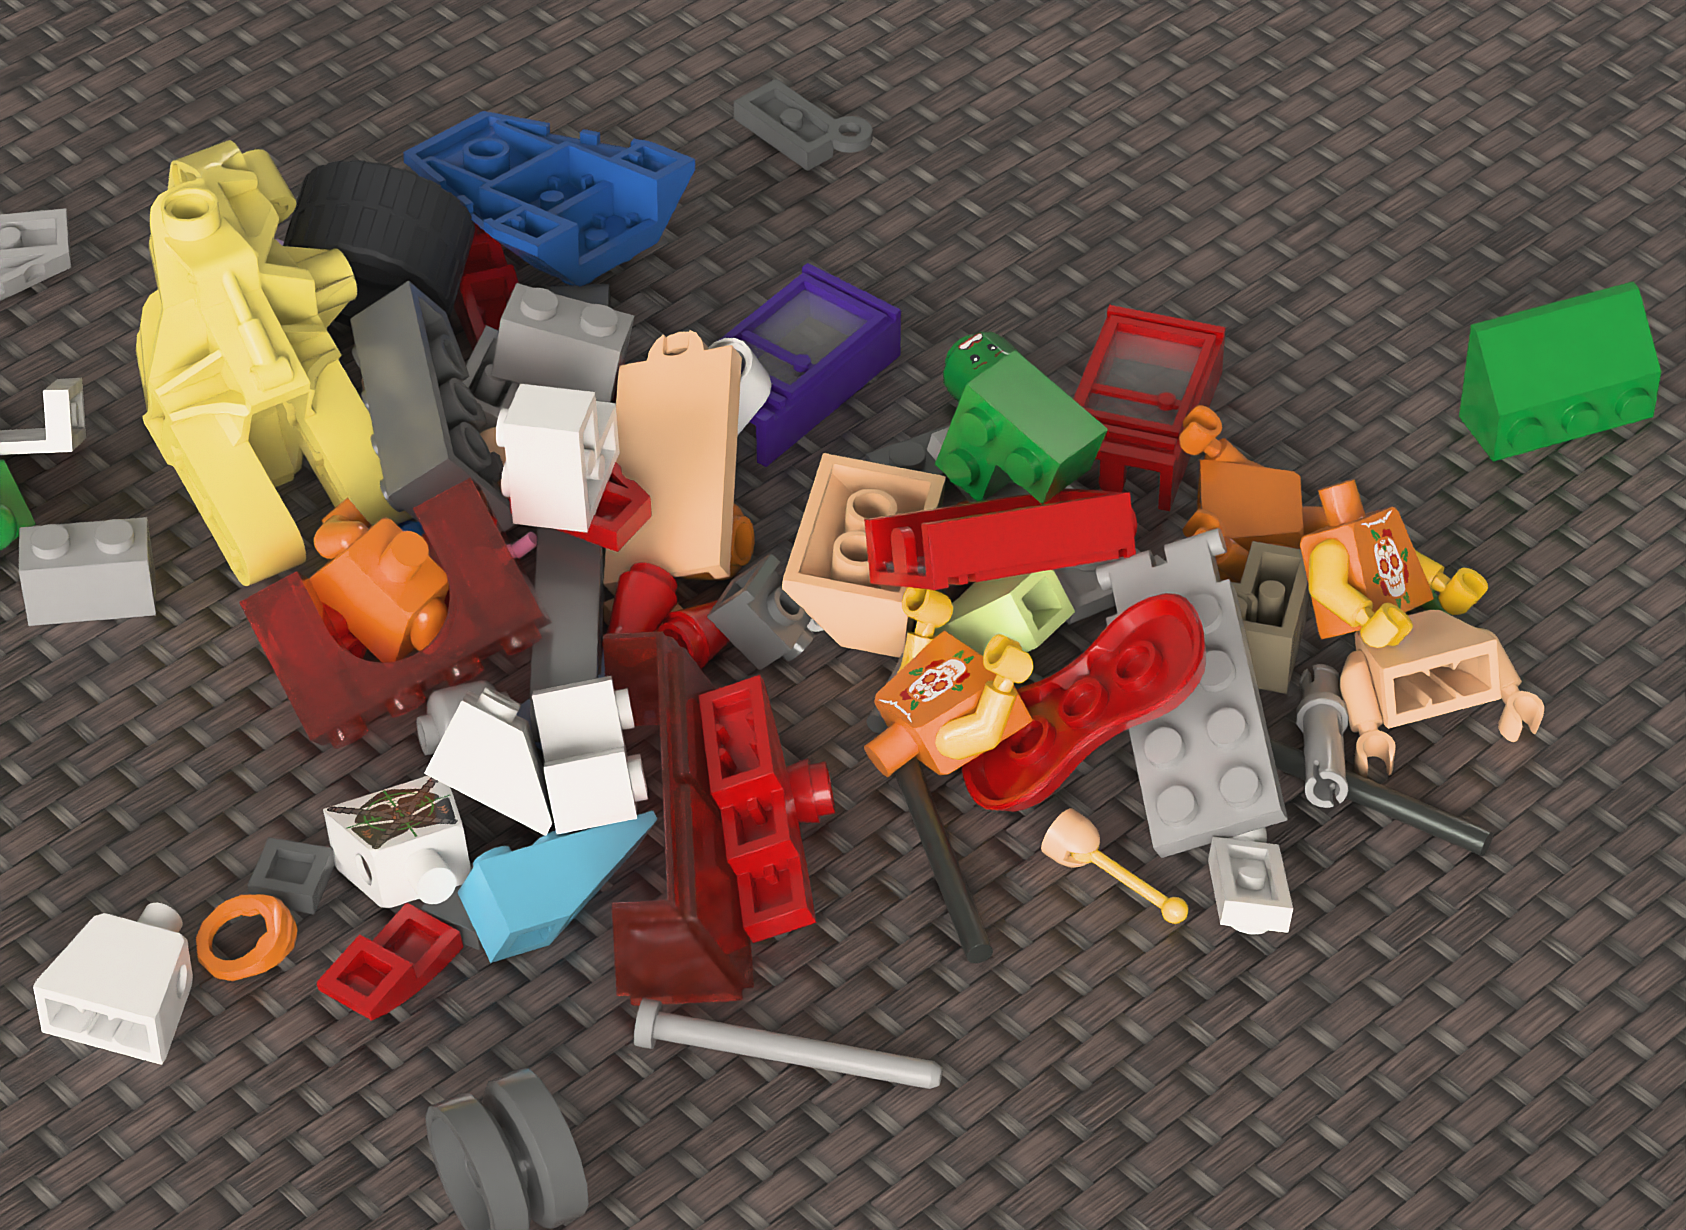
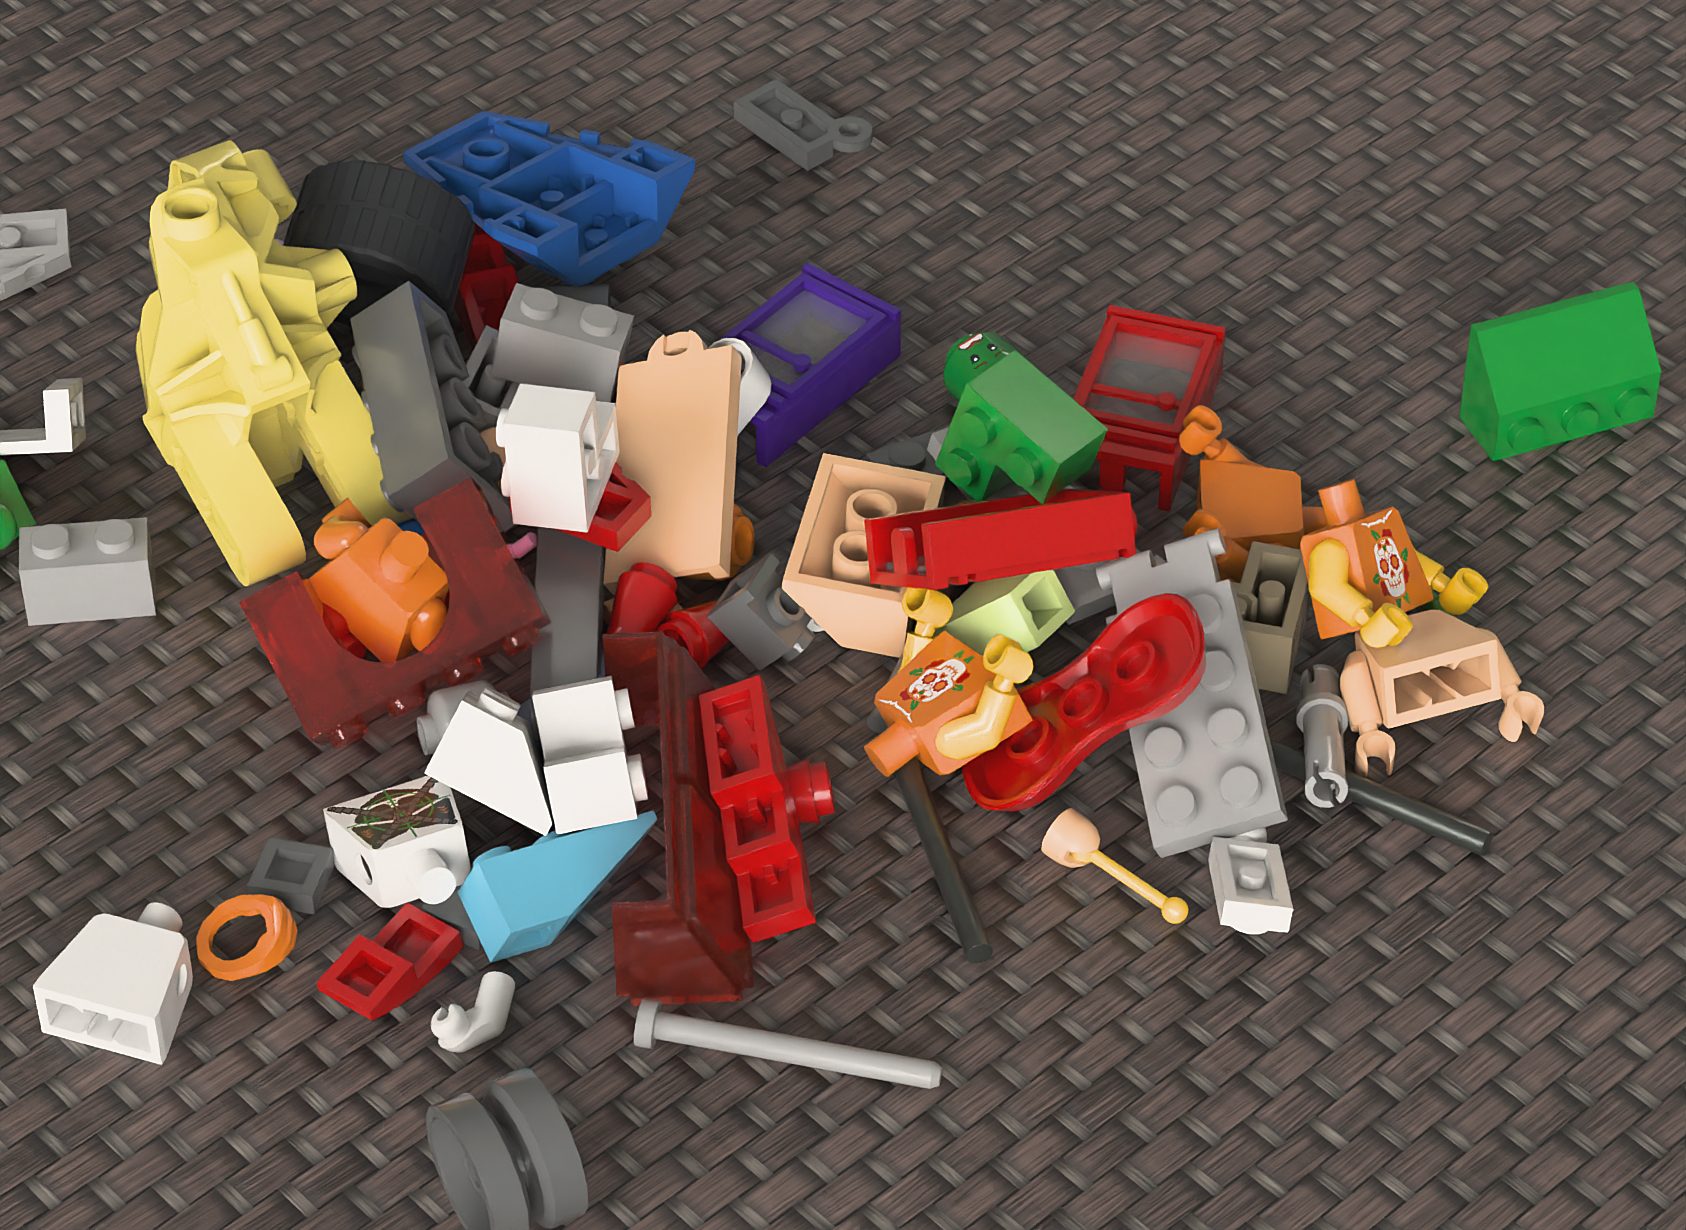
none -> white arm [431,971,515,1053]

